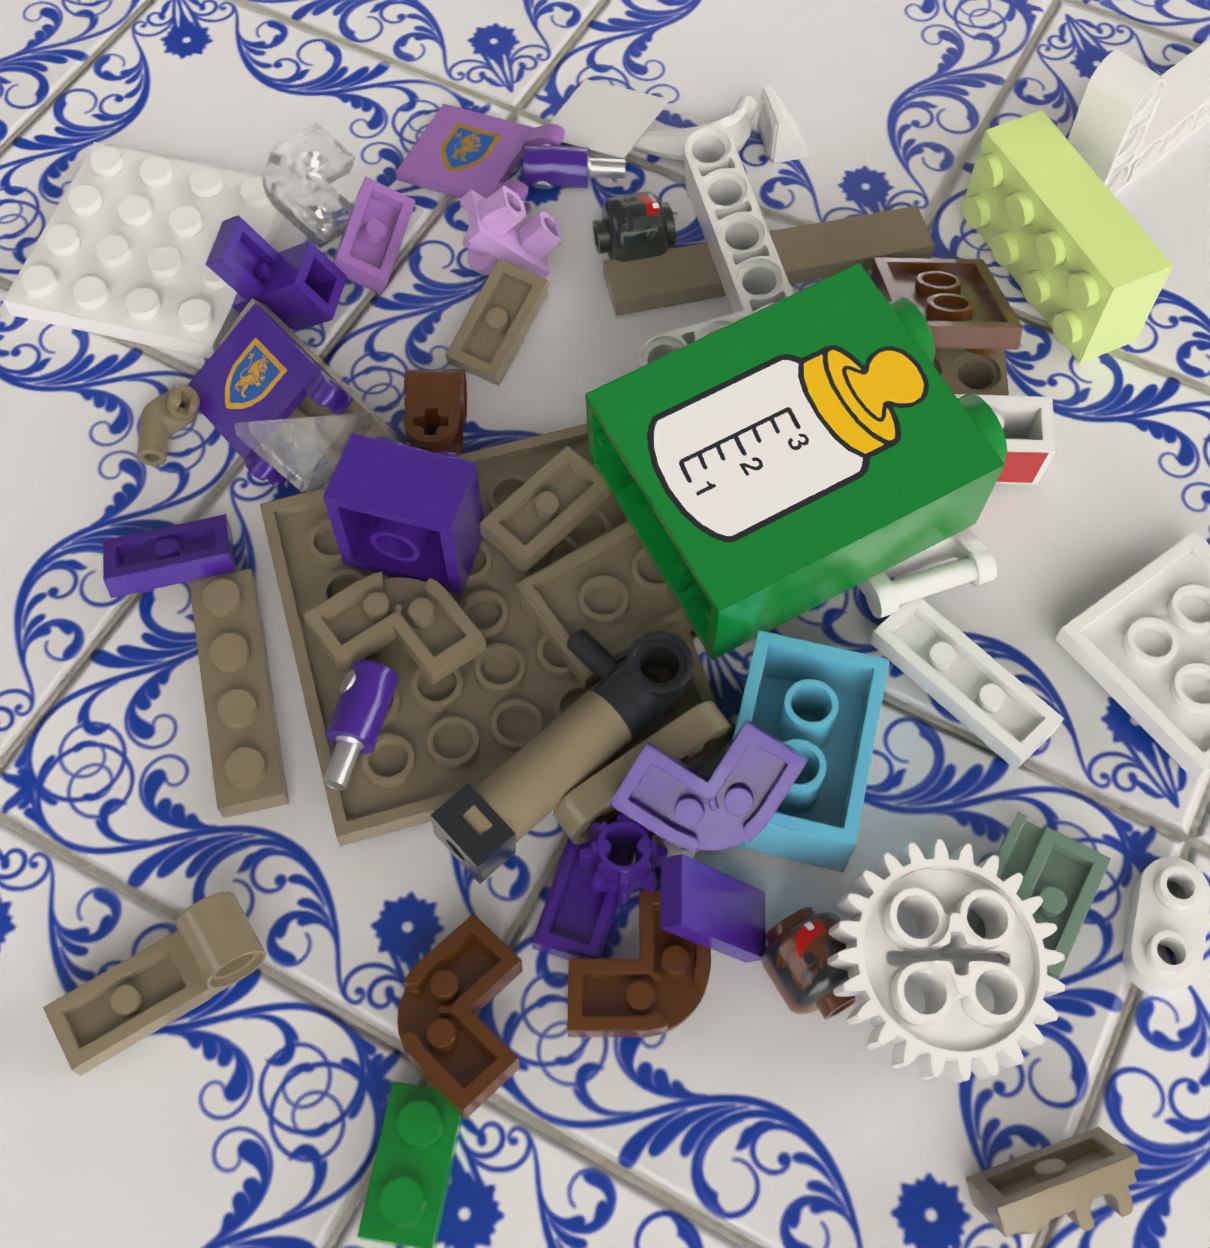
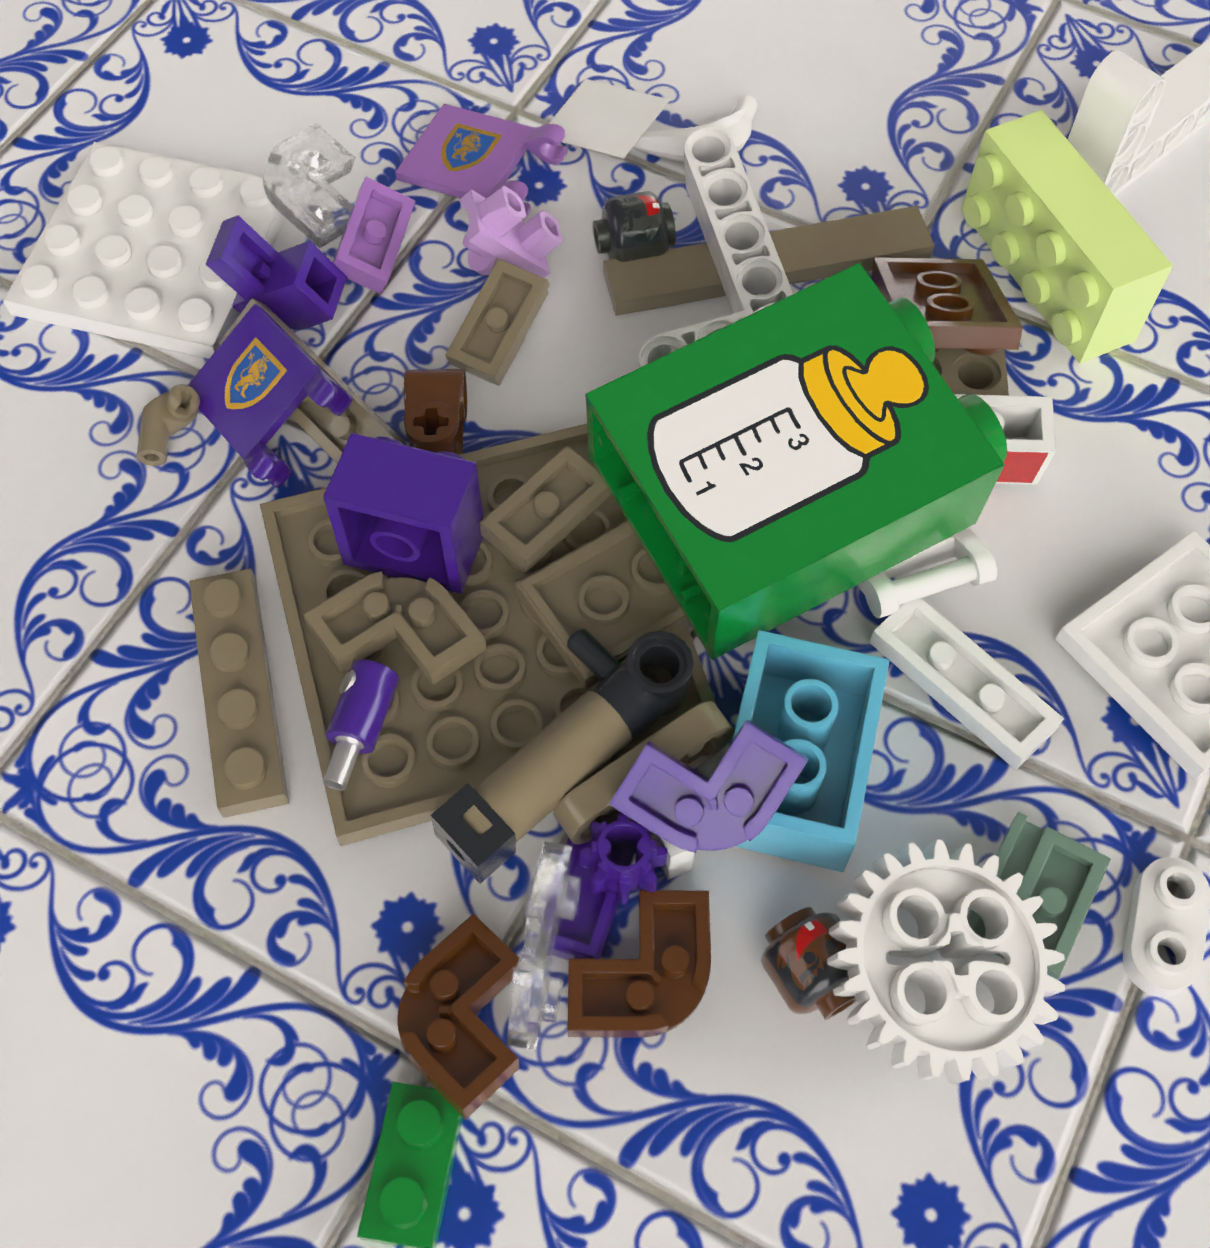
dark tan plate [43,892,267,1076] -> none
dark purple plate [103,514,236,598] -> none
clear slope [235,413,373,493] -> none
dark purple piece [523,146,626,189] -> none
dark purple tile [660,854,766,963] -> none
white slope [757,86,808,164] -> none
dark tan plate [966,1127,1141,1237] -> none
none -> clear plate [507,841,582,1051]

